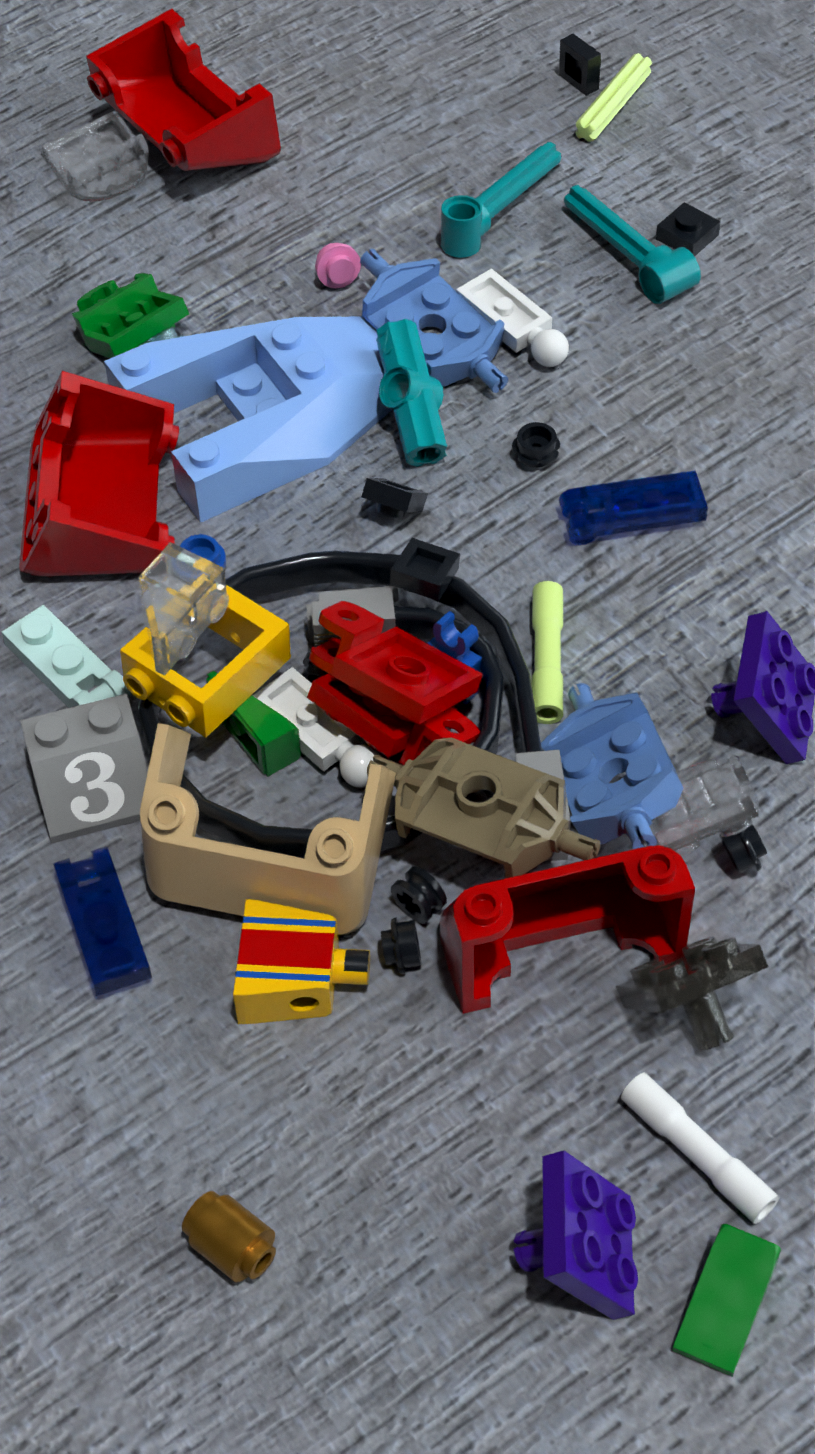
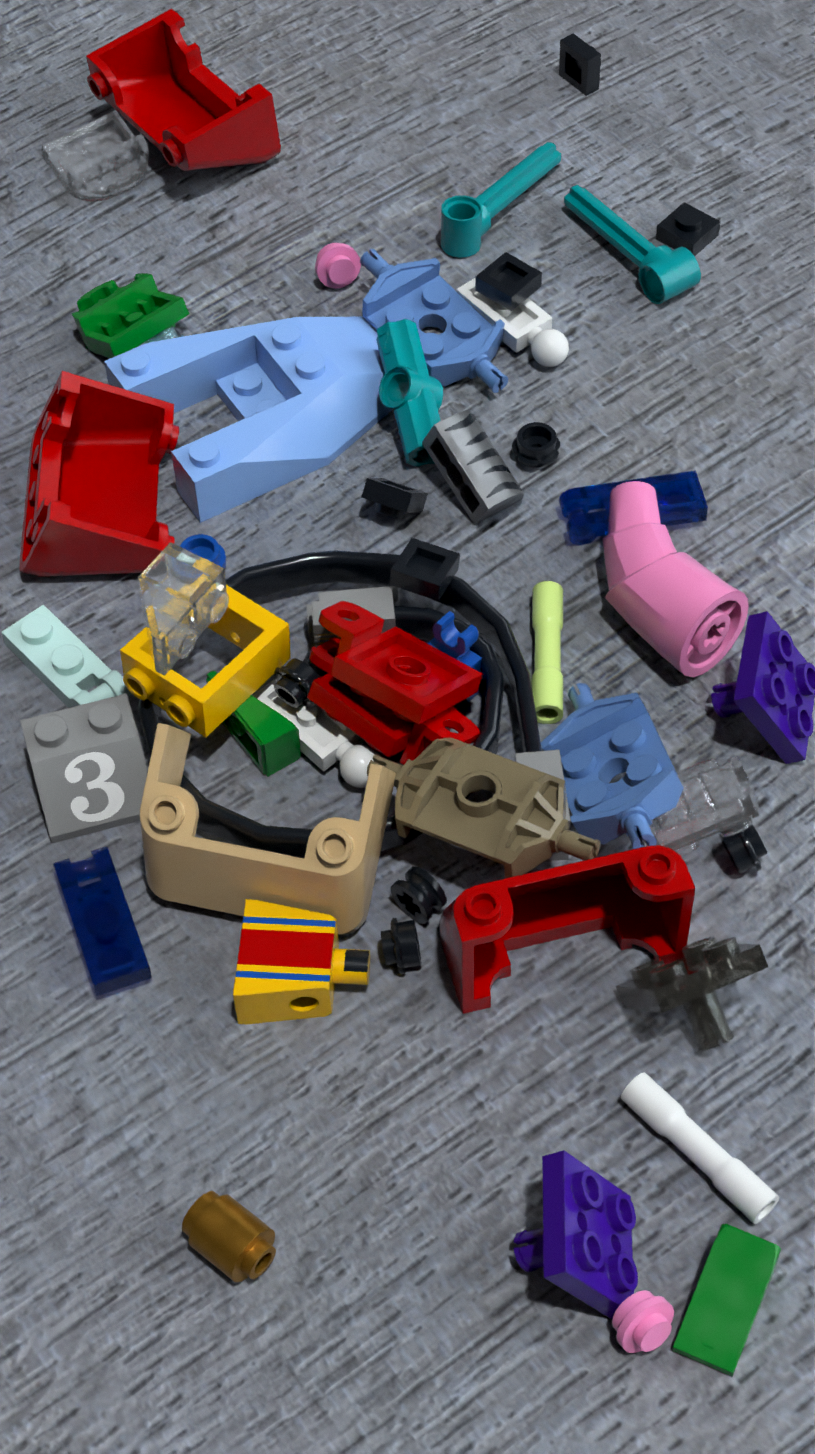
yellowish green axle [575,53,652,142] -> none
none -> black plate [274,658,319,708]
none -> flat silver brick [422,410,524,525]
none -> black plate [475,252,542,312]
none -> bright pink piece [603,481,749,677]
none -> bright pink plate [612,1290,674,1353]

